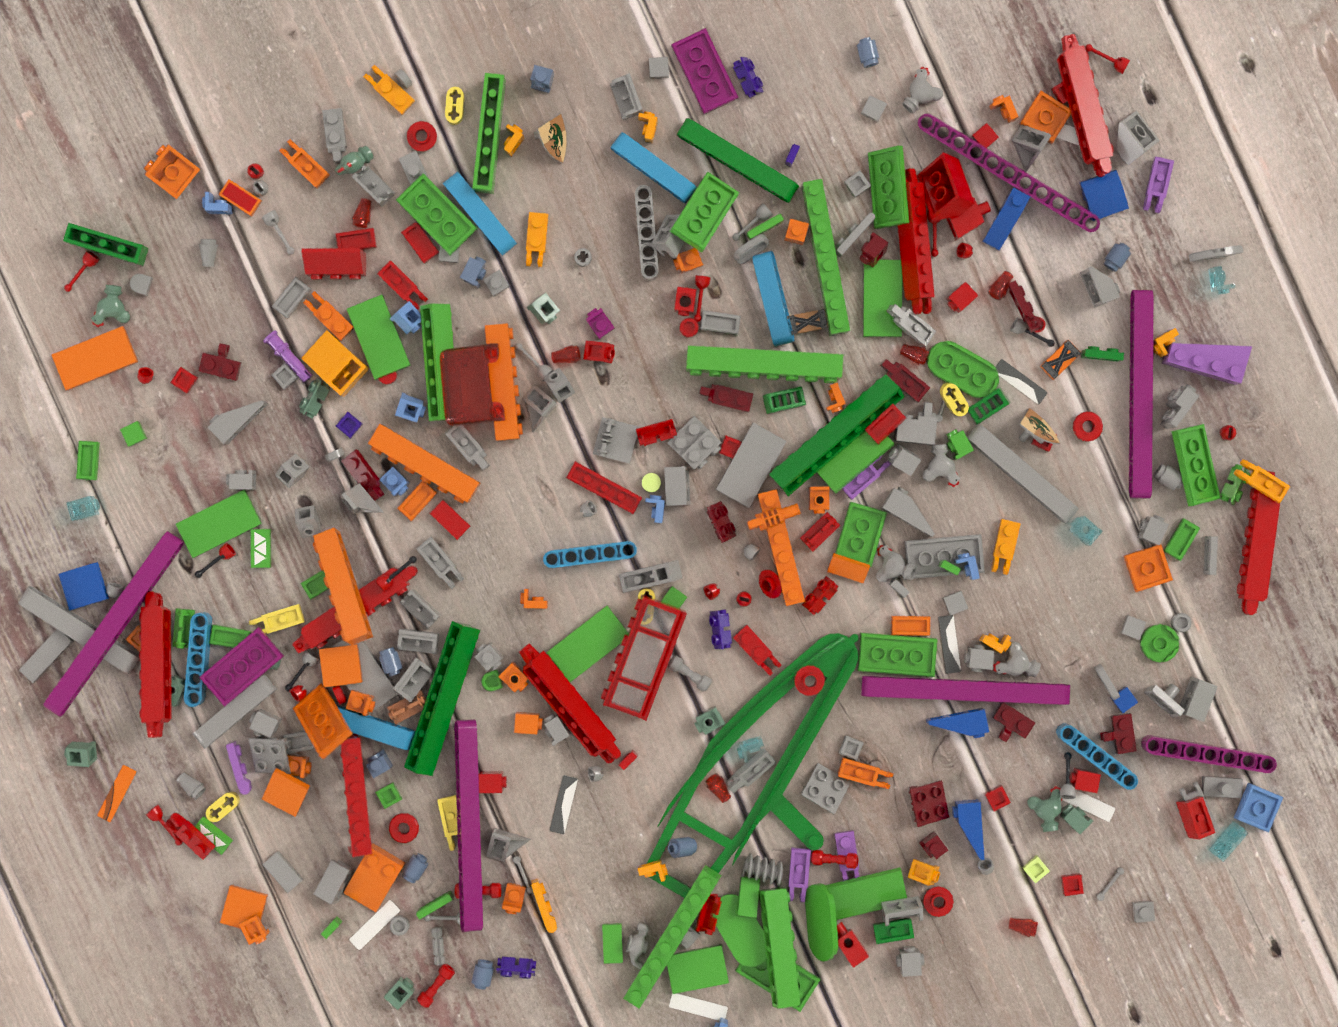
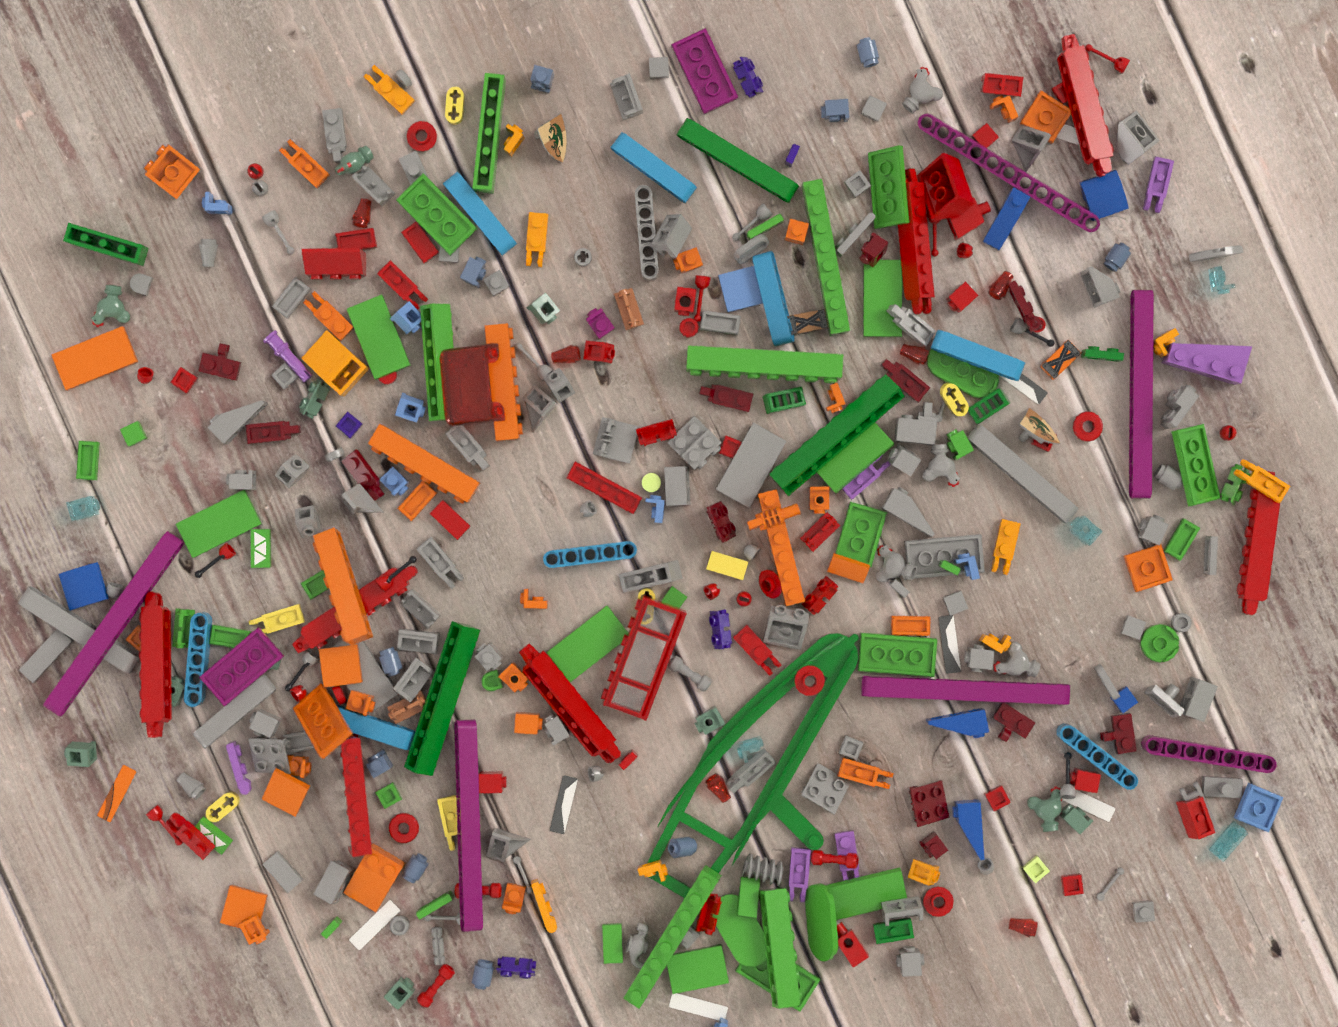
red hinge [64,250,100,292] -> none
red tile [218,179,262,217] -> none
light orange bracket [638,111,658,143] -> none
bright green tile [670,172,739,253] -> none
red tile [865,404,907,445] -> none
none -> dark red hinge [245,421,301,444]
none -> nougat hinge [614,288,644,330]
none -> light yellow tile [706,551,748,580]
none -> medium blue tile [718,266,763,313]
none -> light grey plate [763,605,809,650]
none -> sand blue brick [820,99,849,122]
none -> dark azure beam [931,330,1025,381]
none -> red hinge [980,73,1023,97]

